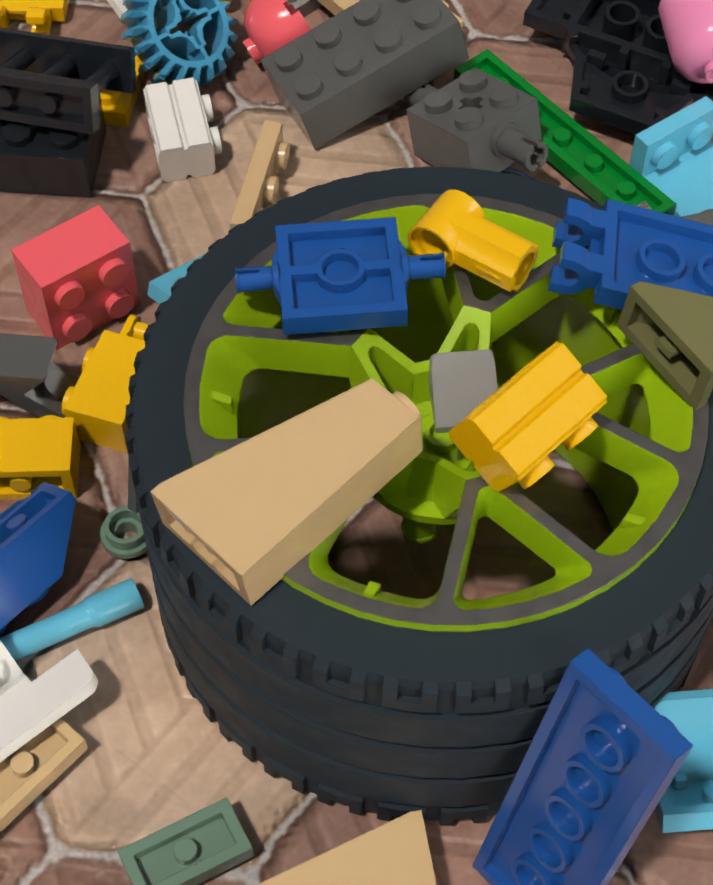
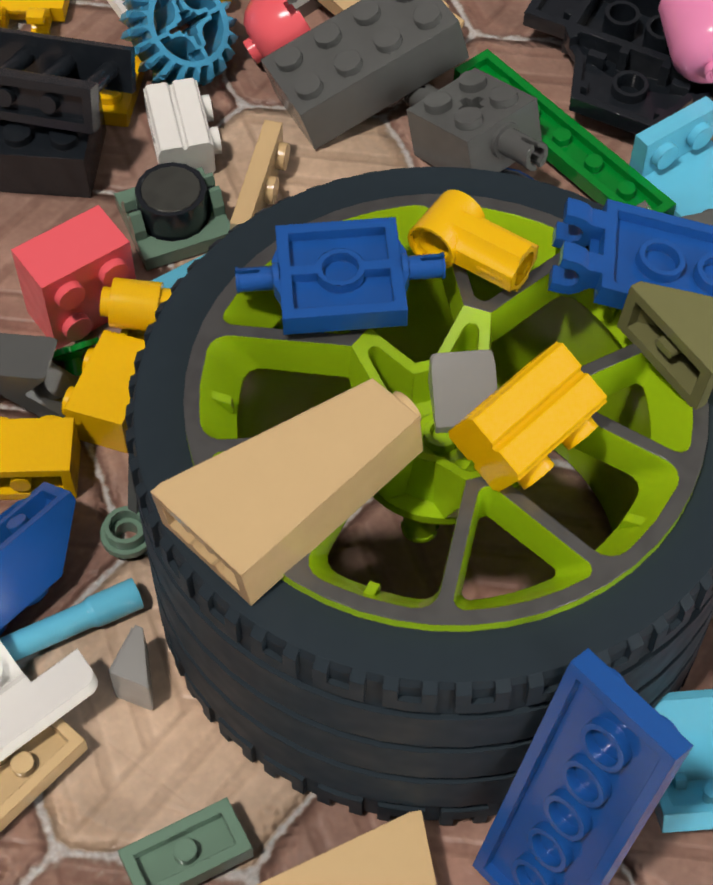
none -> green plant [52,337,99,376]
none -> yellow brick [100,277,171,331]
none -> light grey slope [109,625,154,710]
none -> piece [114,162,230,271]

